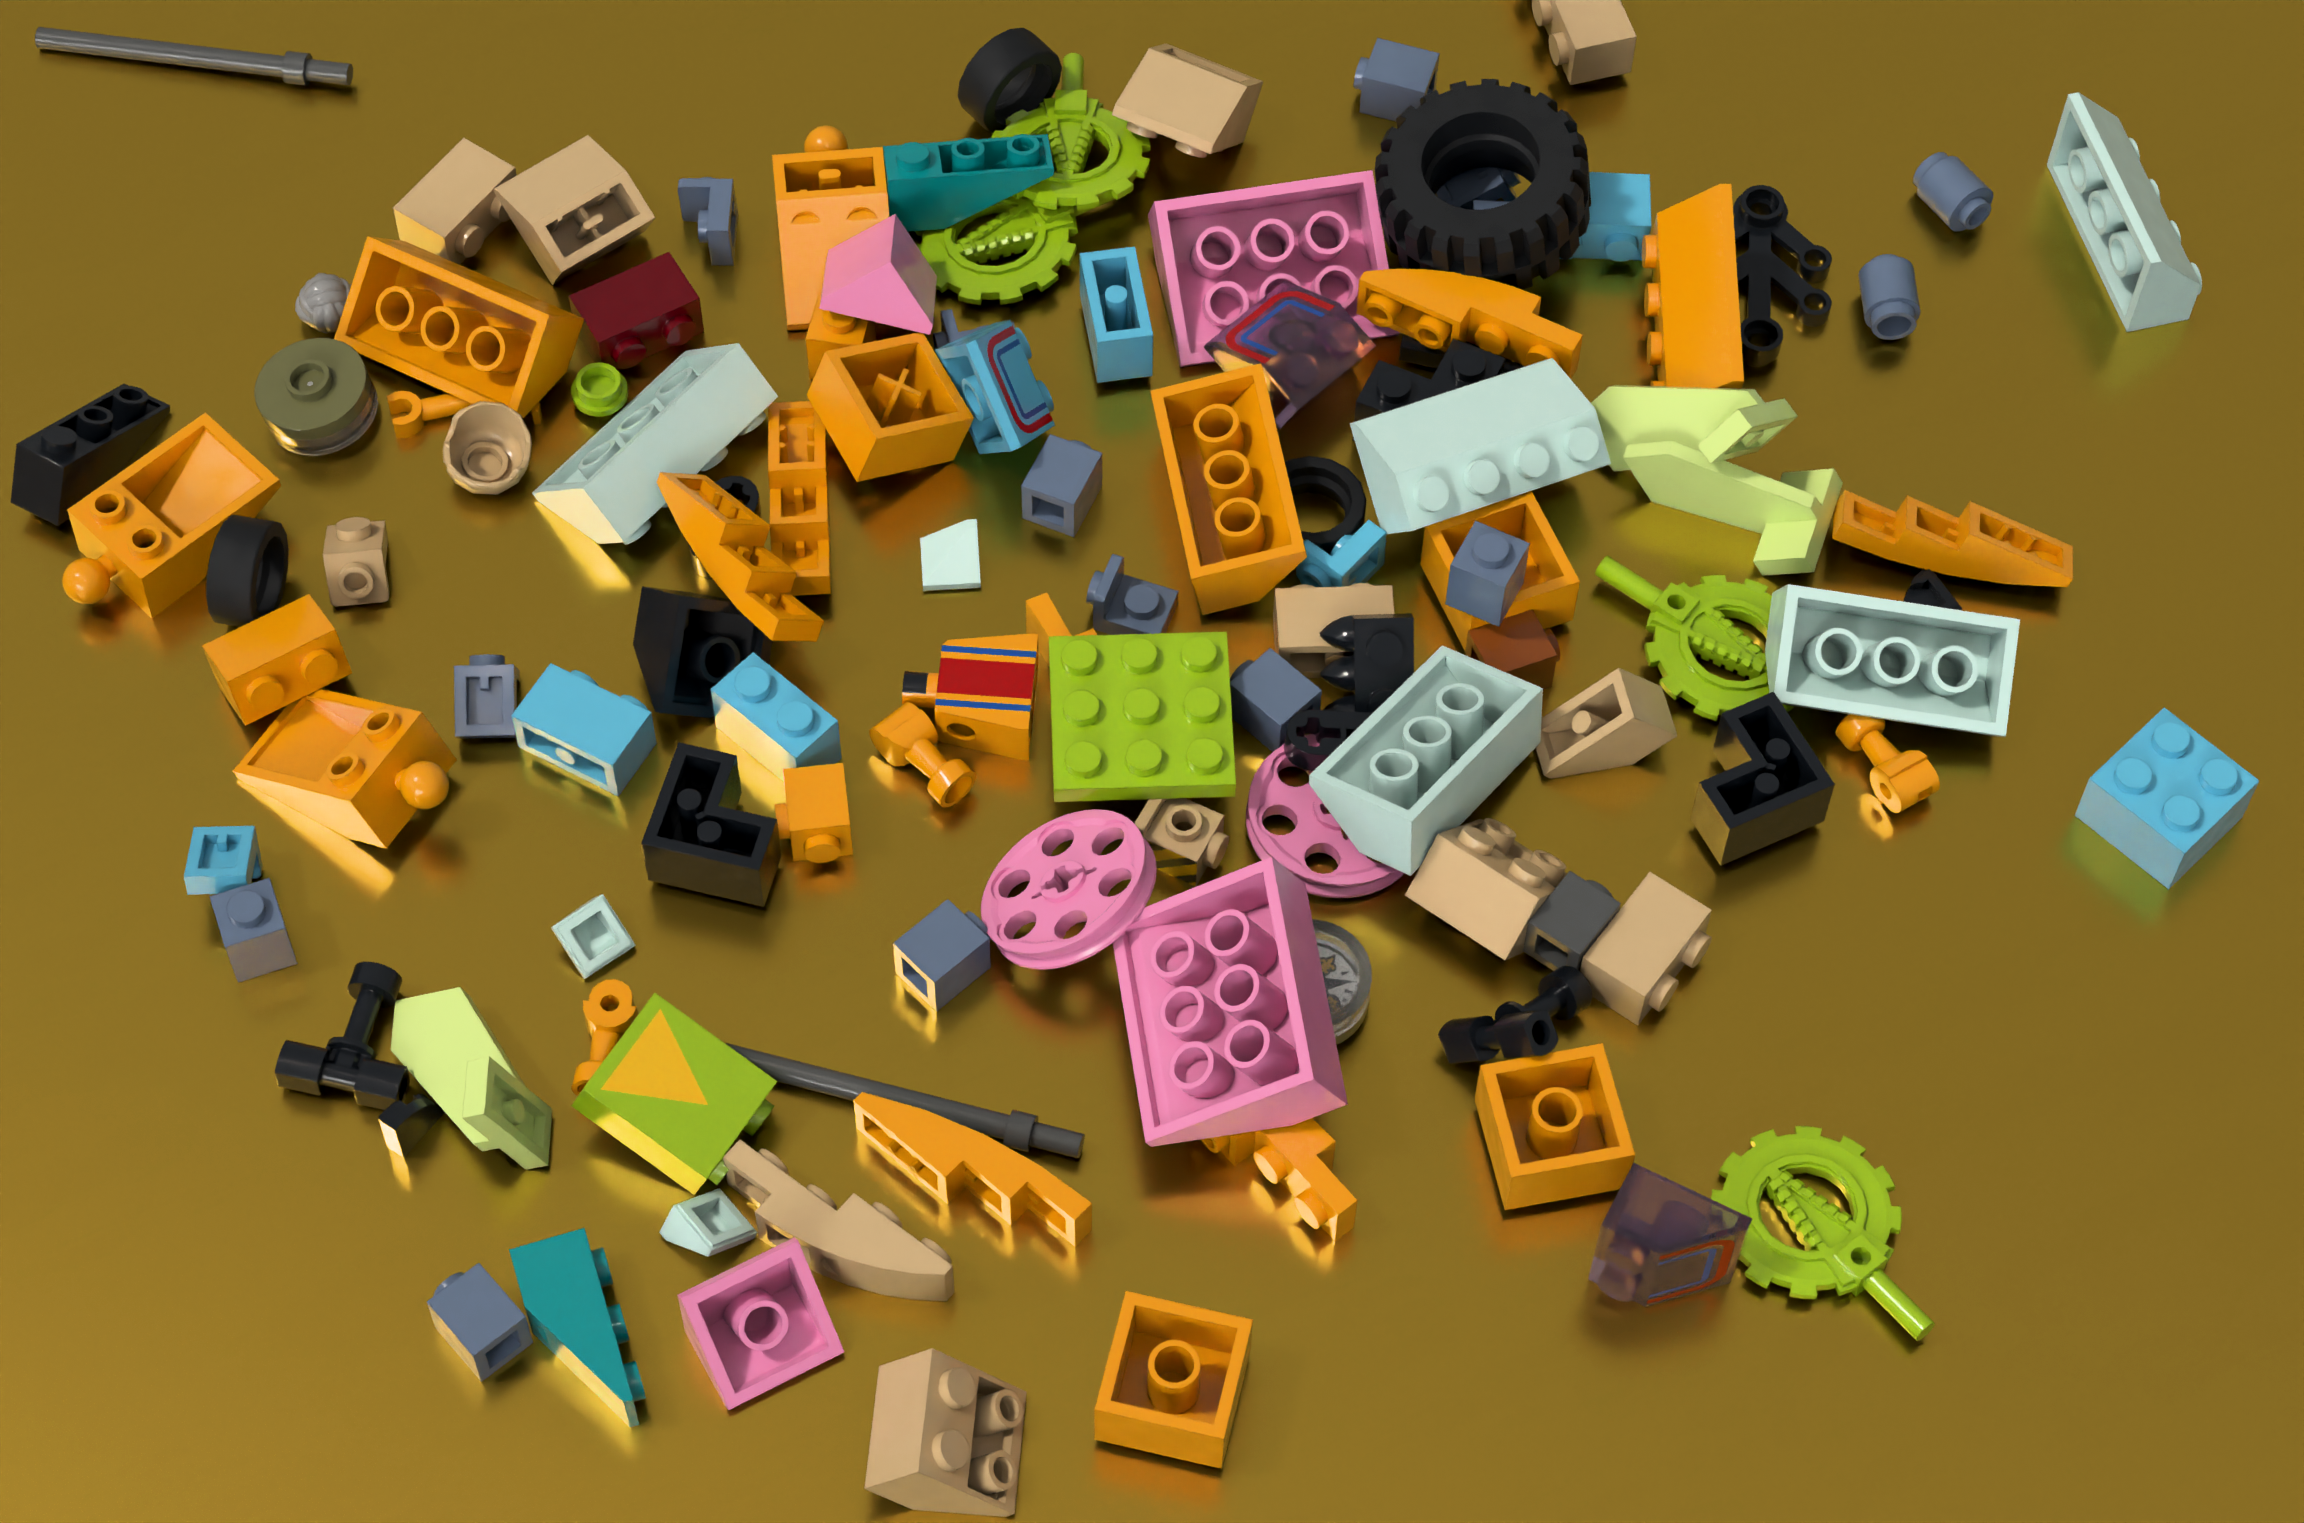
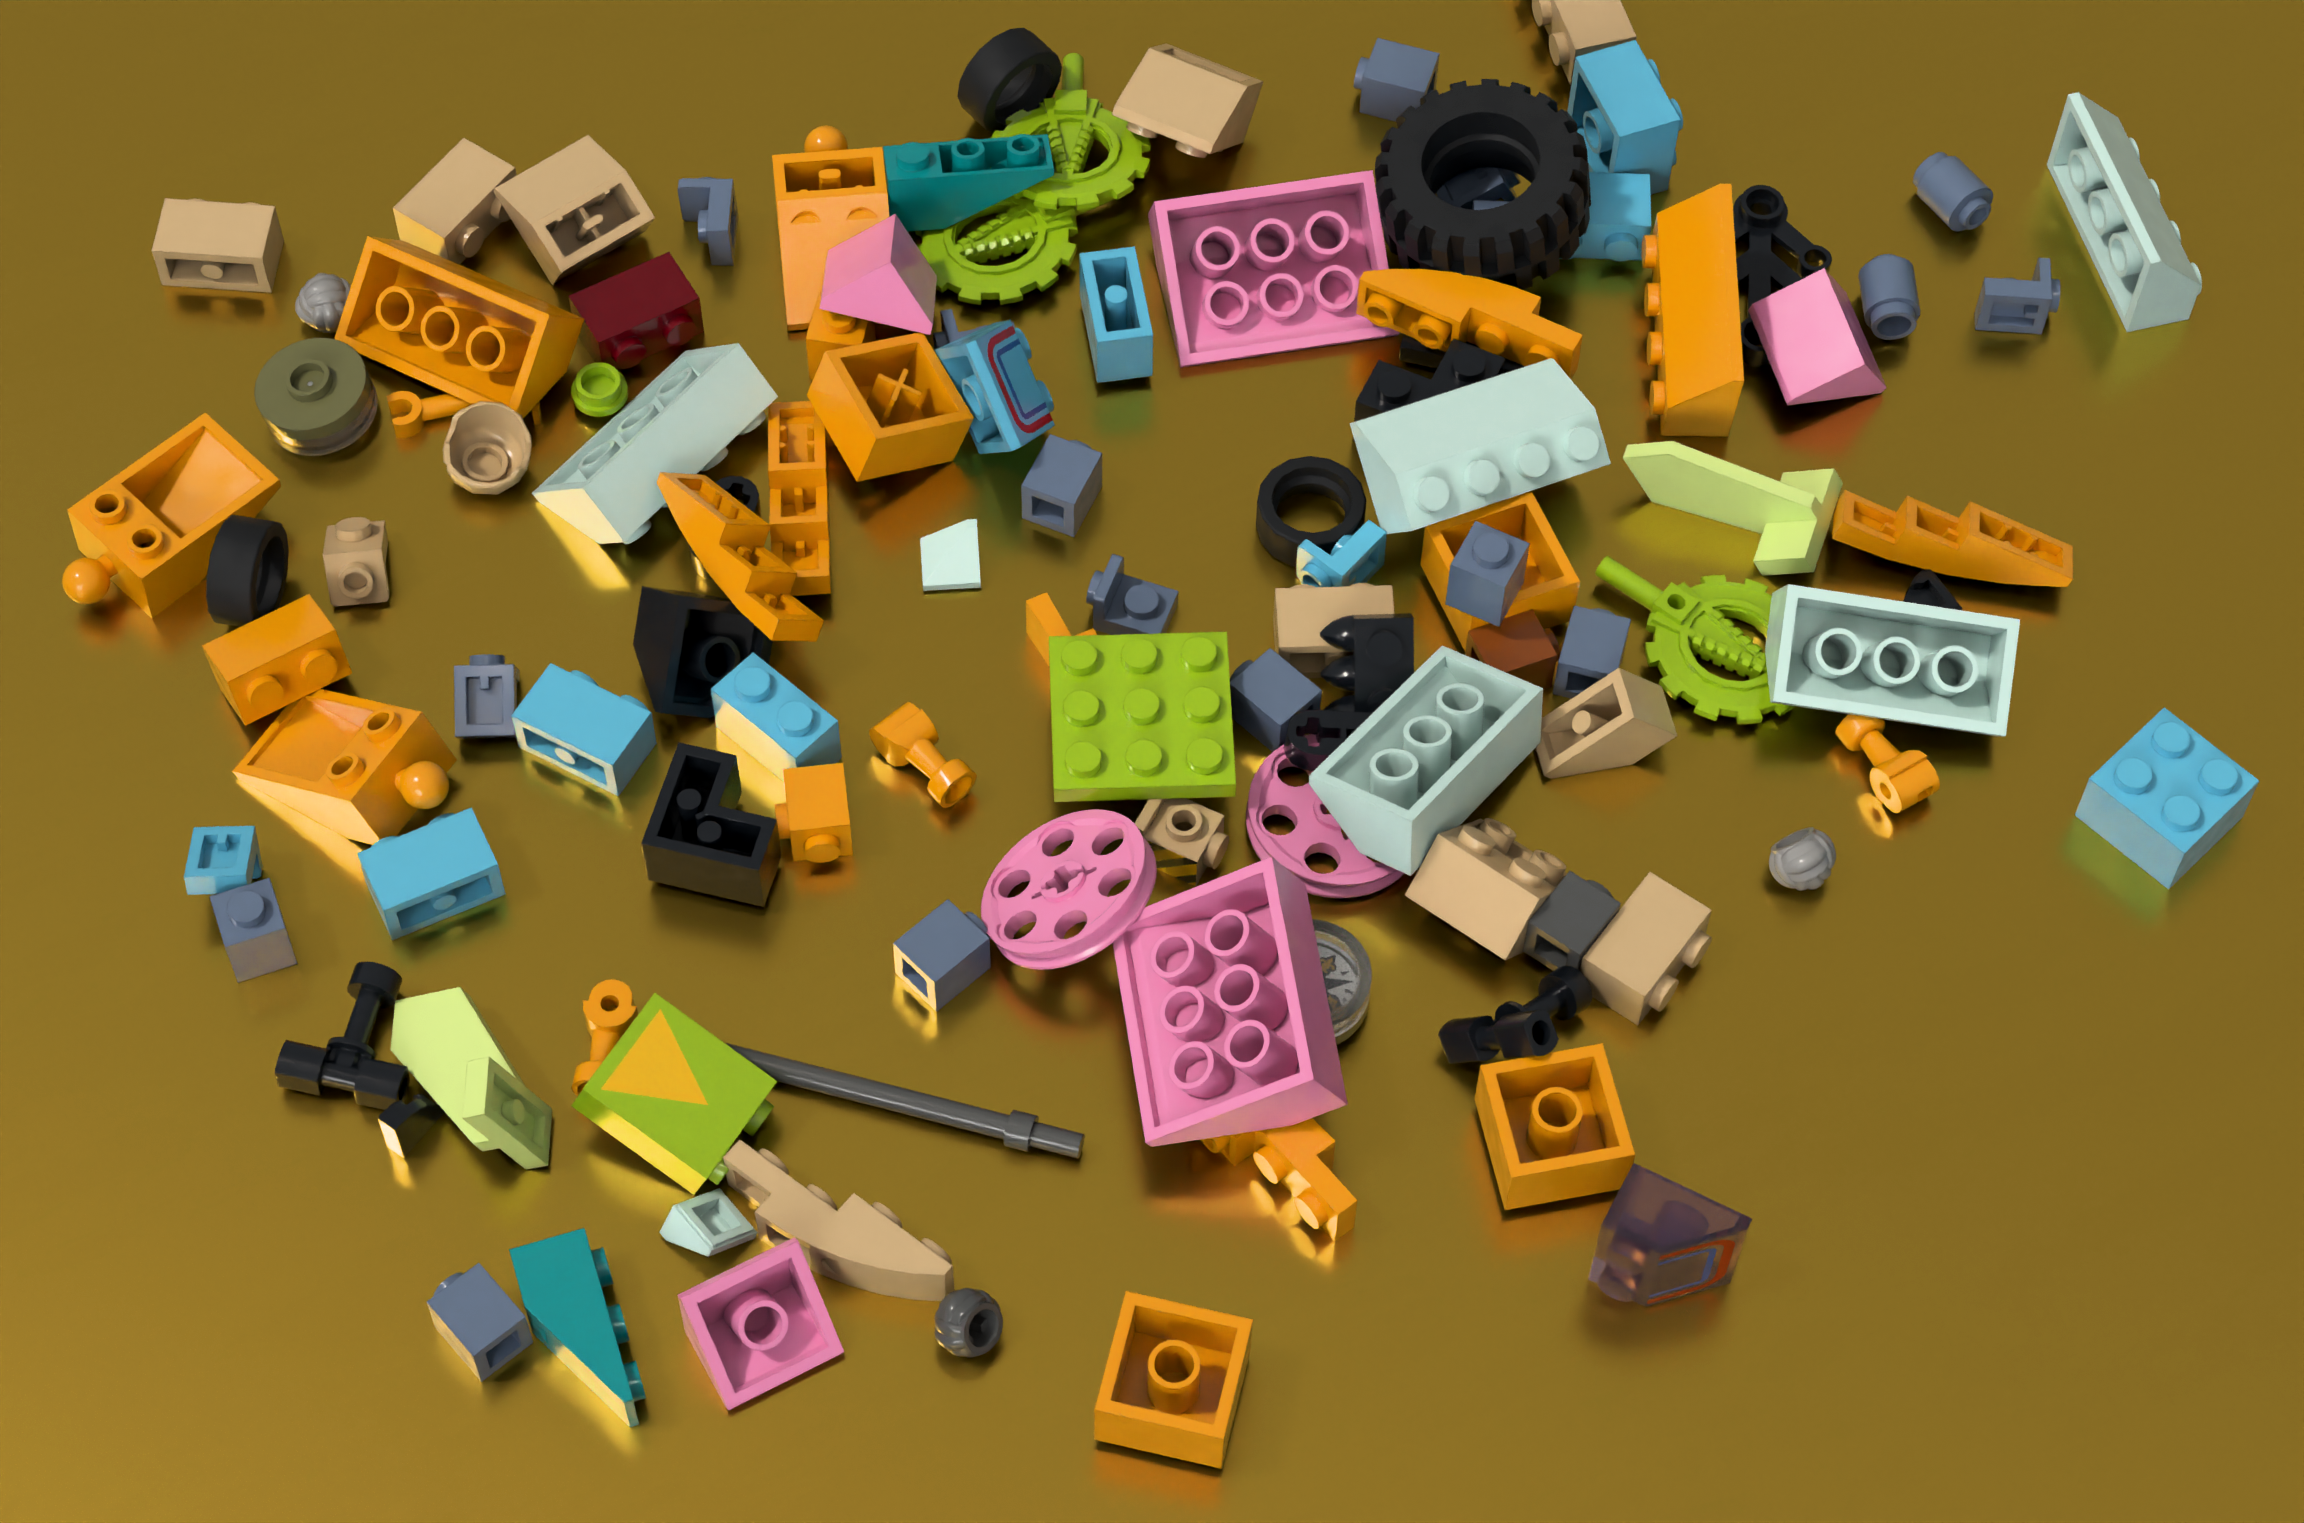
black slope [11,384,170,526] -> none
dark grey bar [35,27,353,86] -> none
light aqua slope [550,894,636,979] -> none
light orange slope [853,1092,1092,1247] -> none
tan slope [864,1348,1027,1517] -> none
torso [902,634,1039,760] -> none
light orange slope [1150,363,1307,615] -> none
slope [1204,281,1376,431] -> none
yellowish green piece [1591,385,1798,472] -> none
black brick [1691,692,1835,866] -> none
lime bar [1710,1126,1935,1341] -> none
none -> tan brick [151,198,284,293]
none -> medium azure brick [357,807,506,940]
none -> dark grey piece [934,1288,1003,1358]
none -> sand blue brick [1553,606,1631,699]
none -> medium azure brick [1567,40,1683,195]
none -> bright pink slope [1748,268,1887,405]
none -> light grey piece [1769,827,1836,891]
none -> sand blue bracket [1974,258,2060,334]

